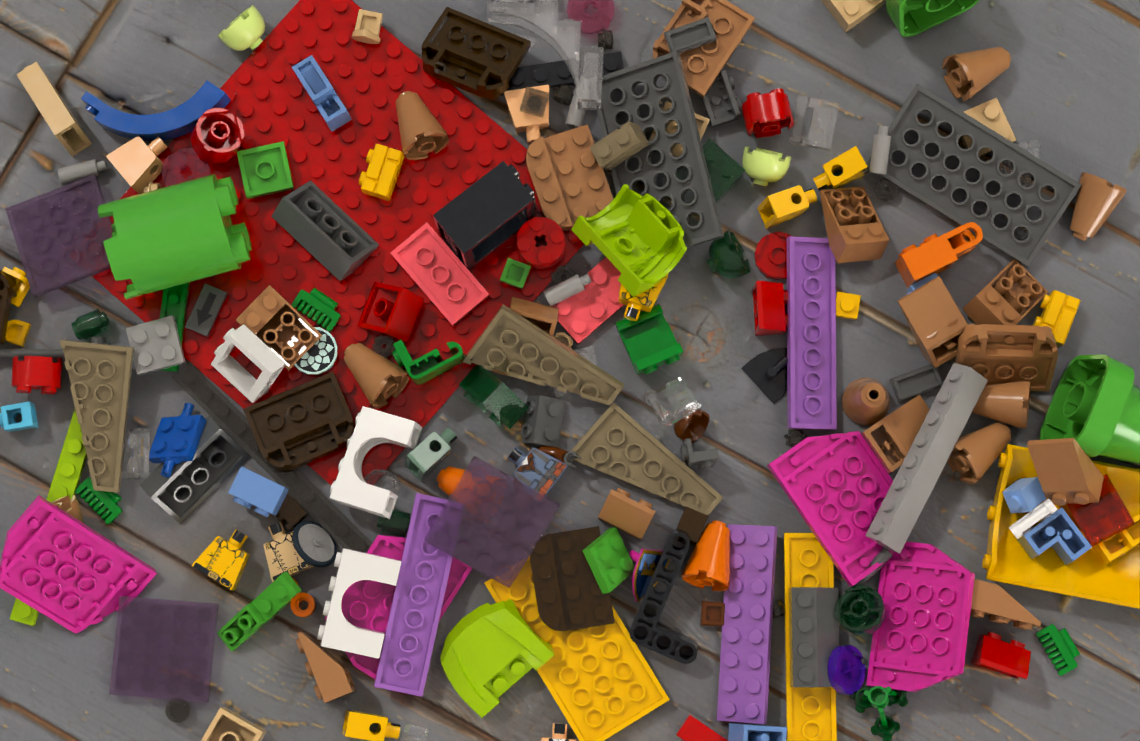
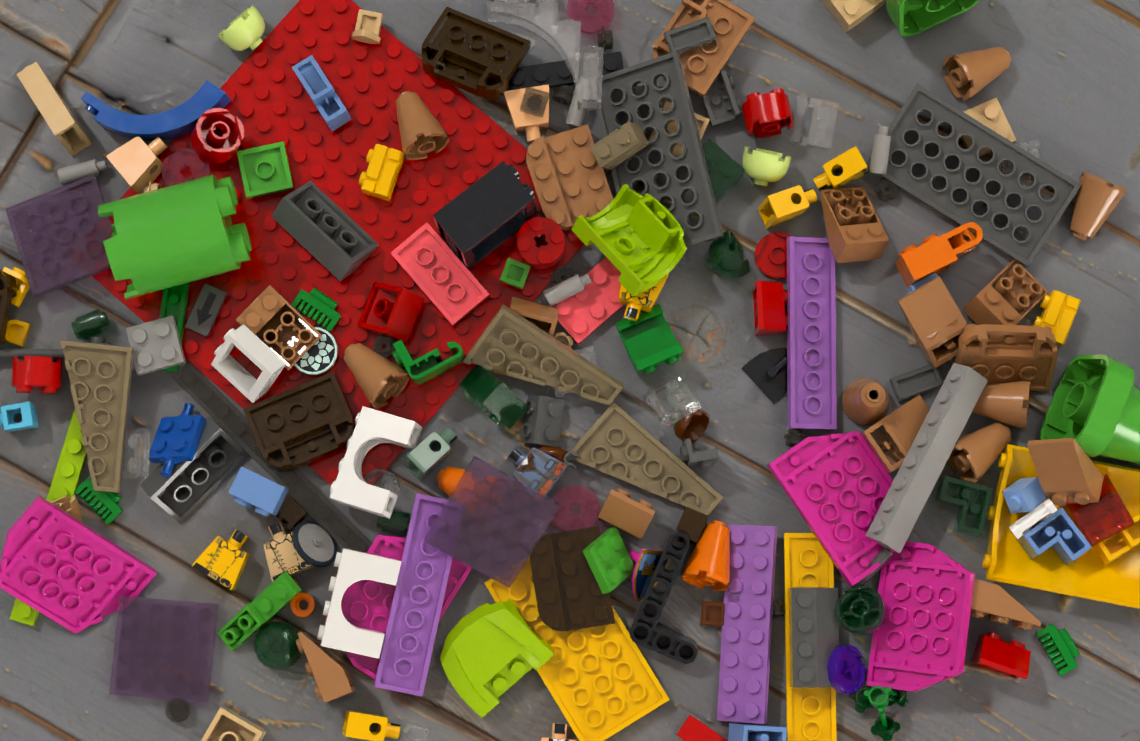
yellow plate [836,291,861,320] -> none
none -> clear green cylinder [254,621,302,670]
none -> clear pink plate [551,485,599,531]
none -> clear green brick [935,476,993,537]

